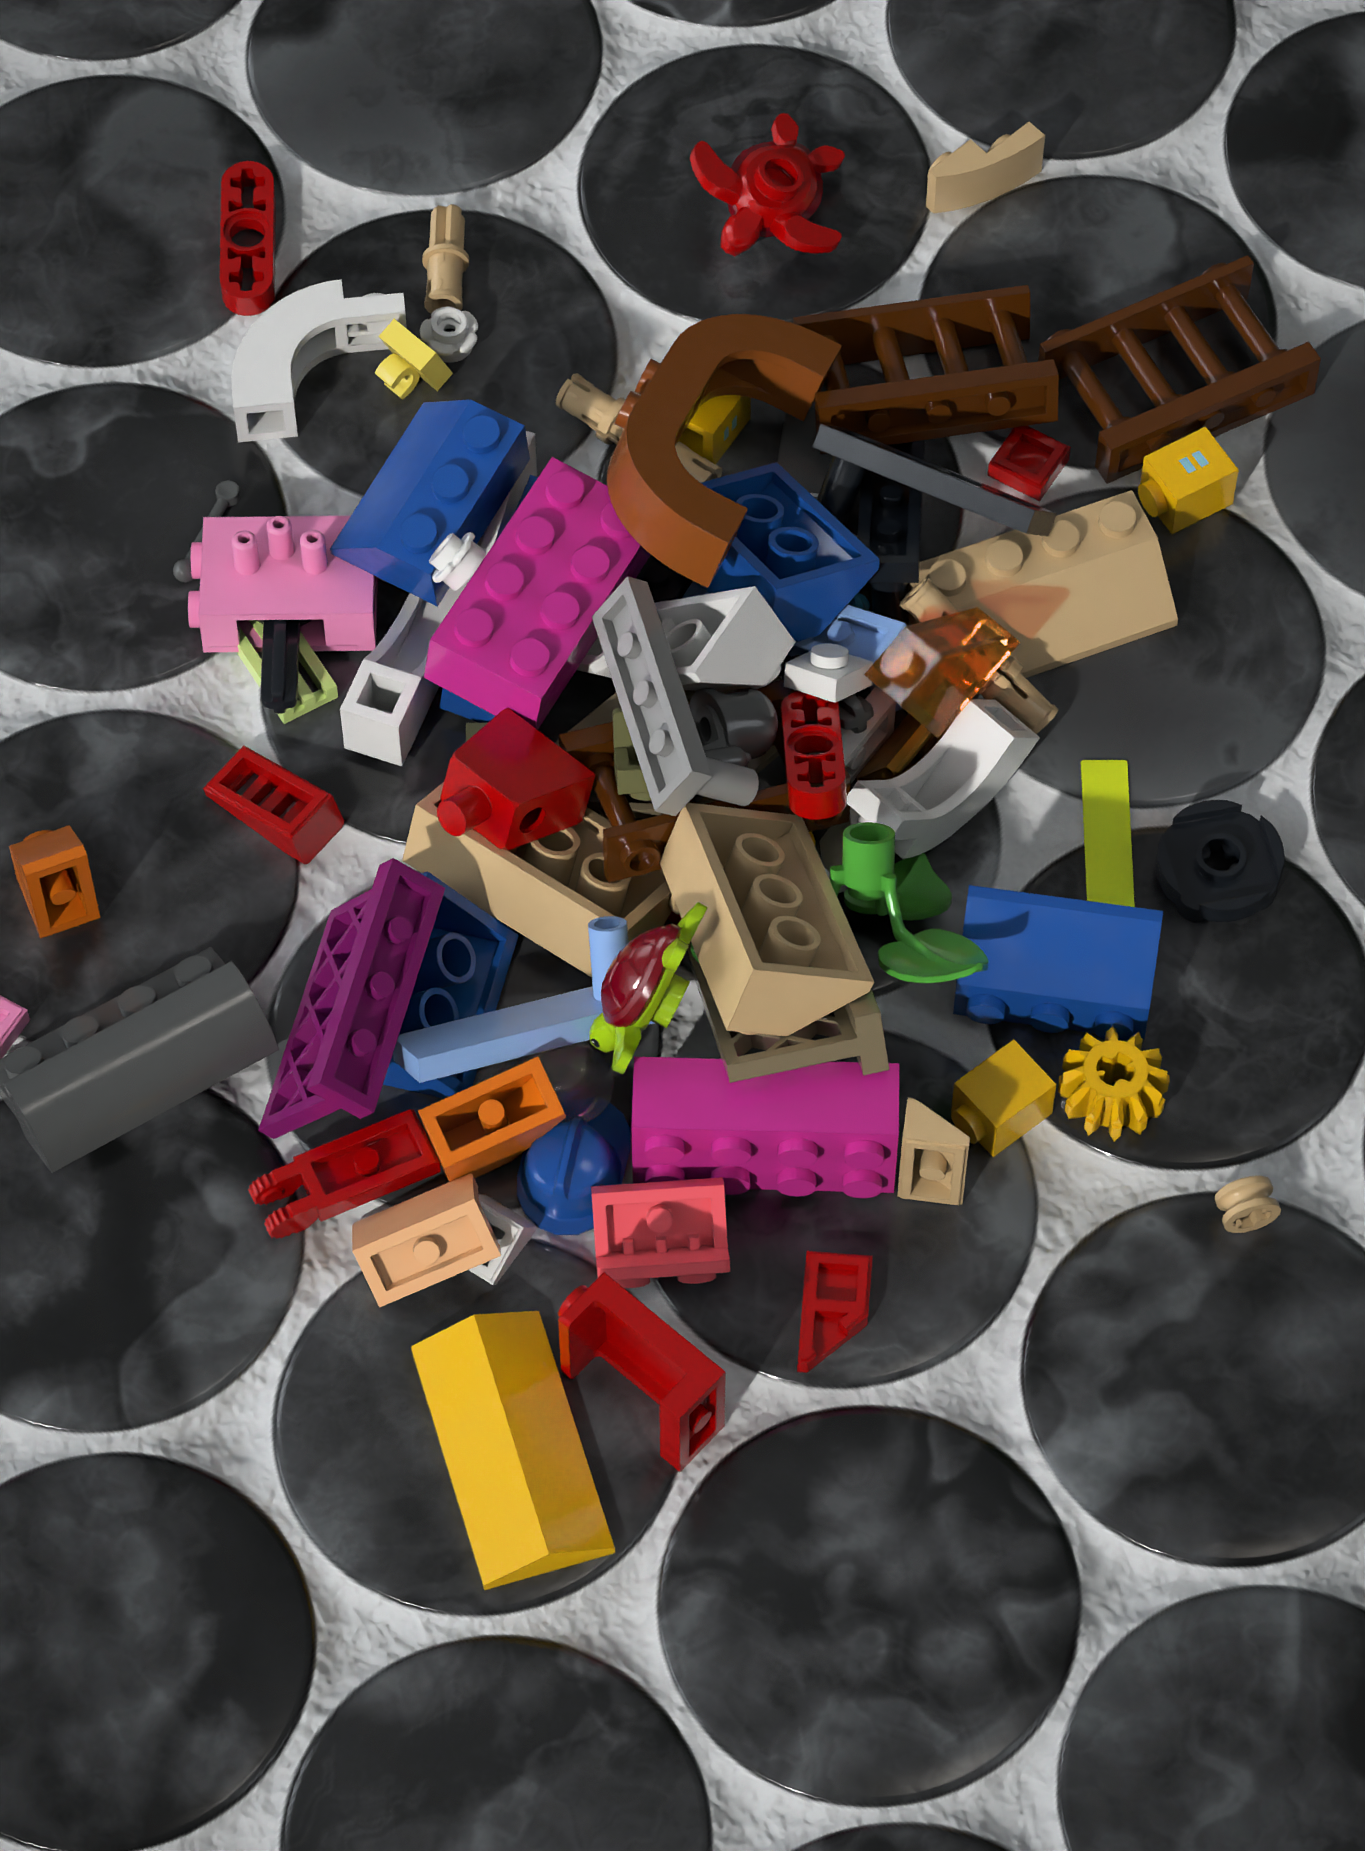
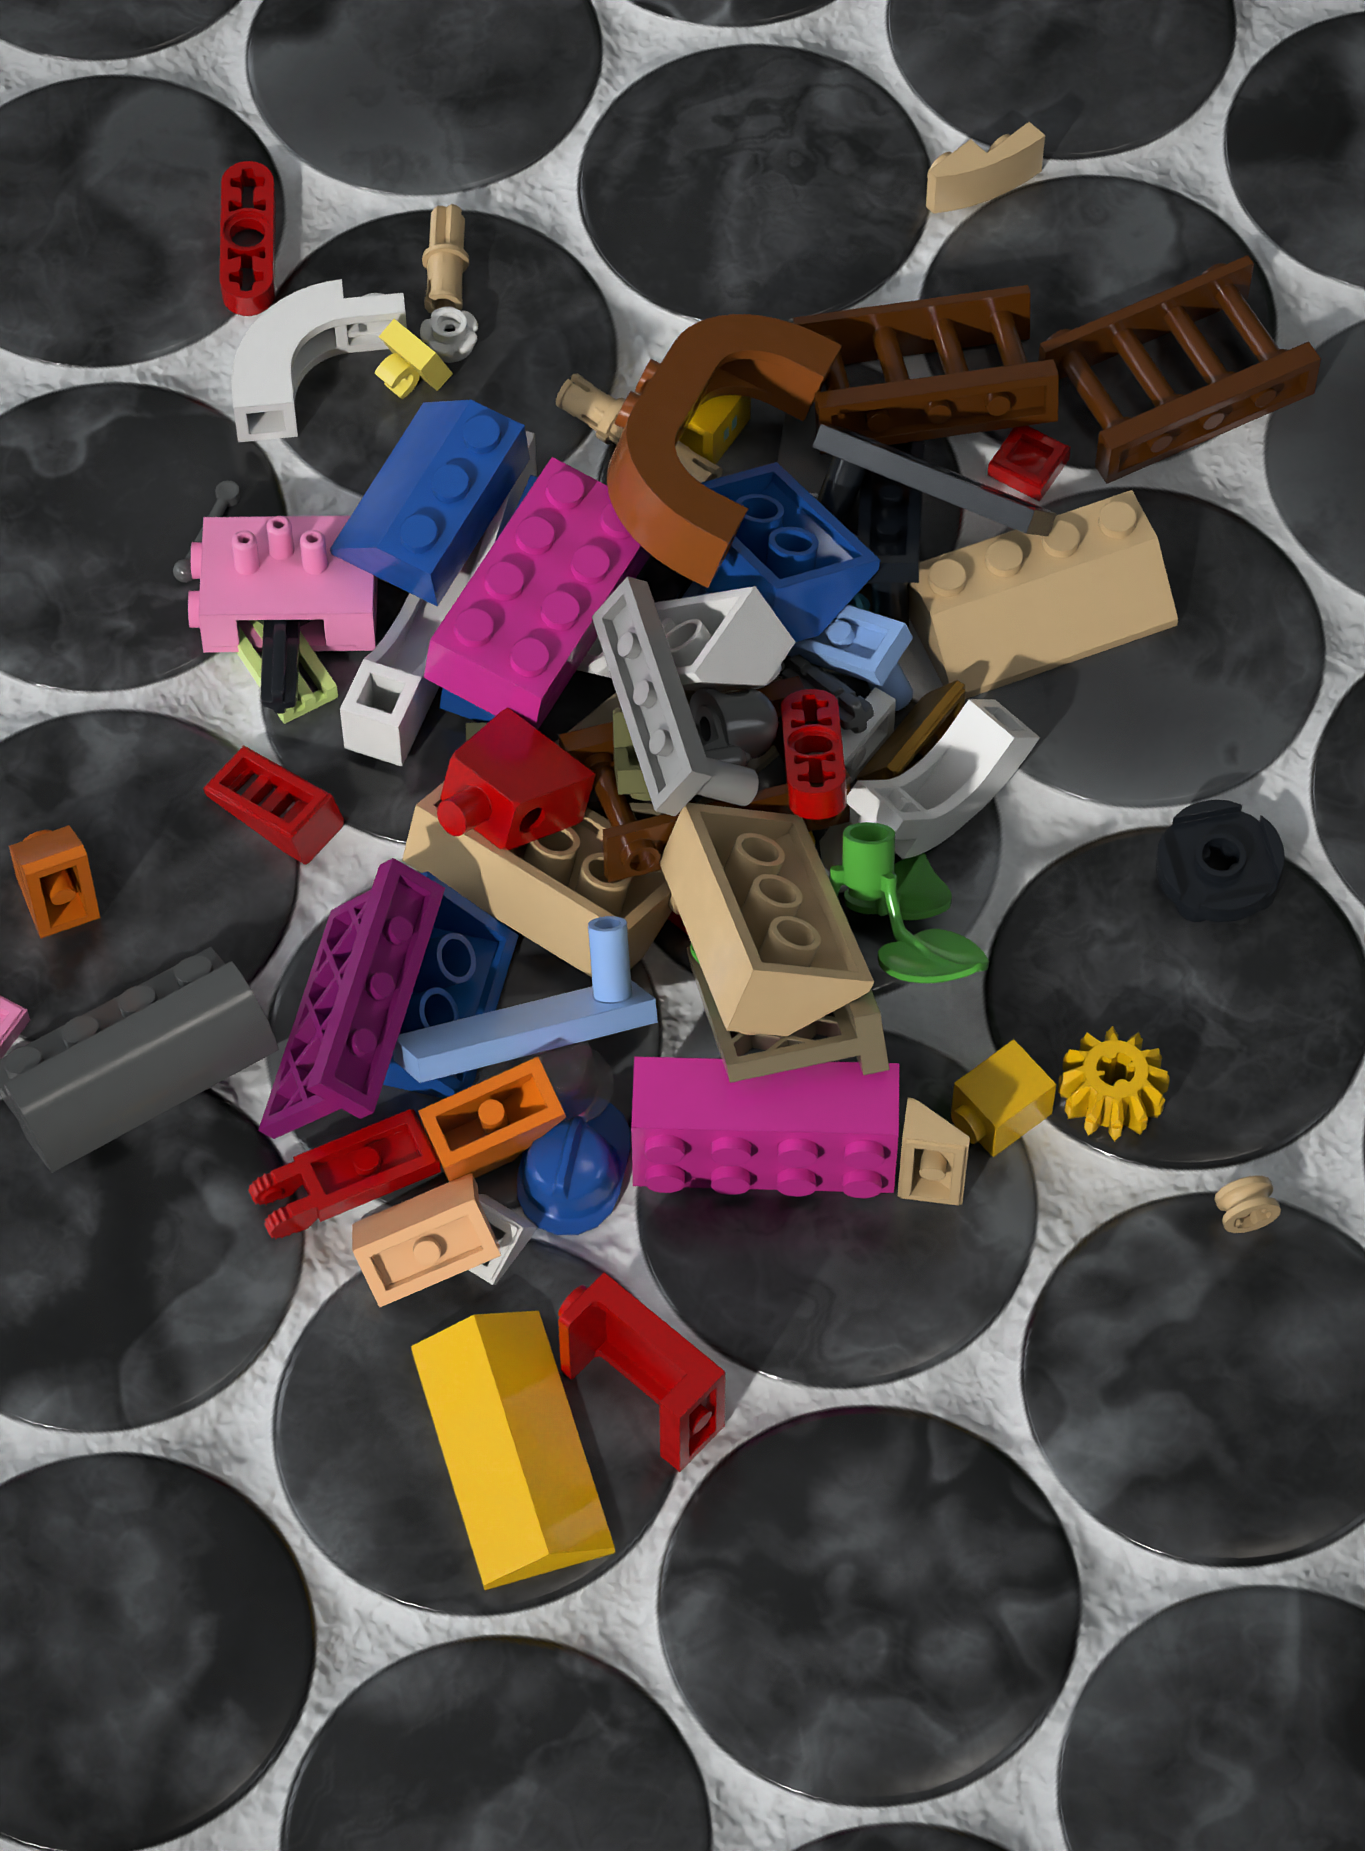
white plate [429,532,486,591] -> none
animal [589,902,708,1074] -> none
coral bracket [591,1177,731,1288] -> none
red animal [690,113,845,257] -> none
white plate [784,643,873,703] -> none
red tile [797,1251,872,1373] -> none
clear orange slope [864,607,1021,738] -> none
tan pin [899,577,1058,734] -> none
blue slope [953,885,1163,1041] -> none
neon yellow sticker [1081,760,1135,907] -> none
yellow brick [1138,426,1239,534] -> none

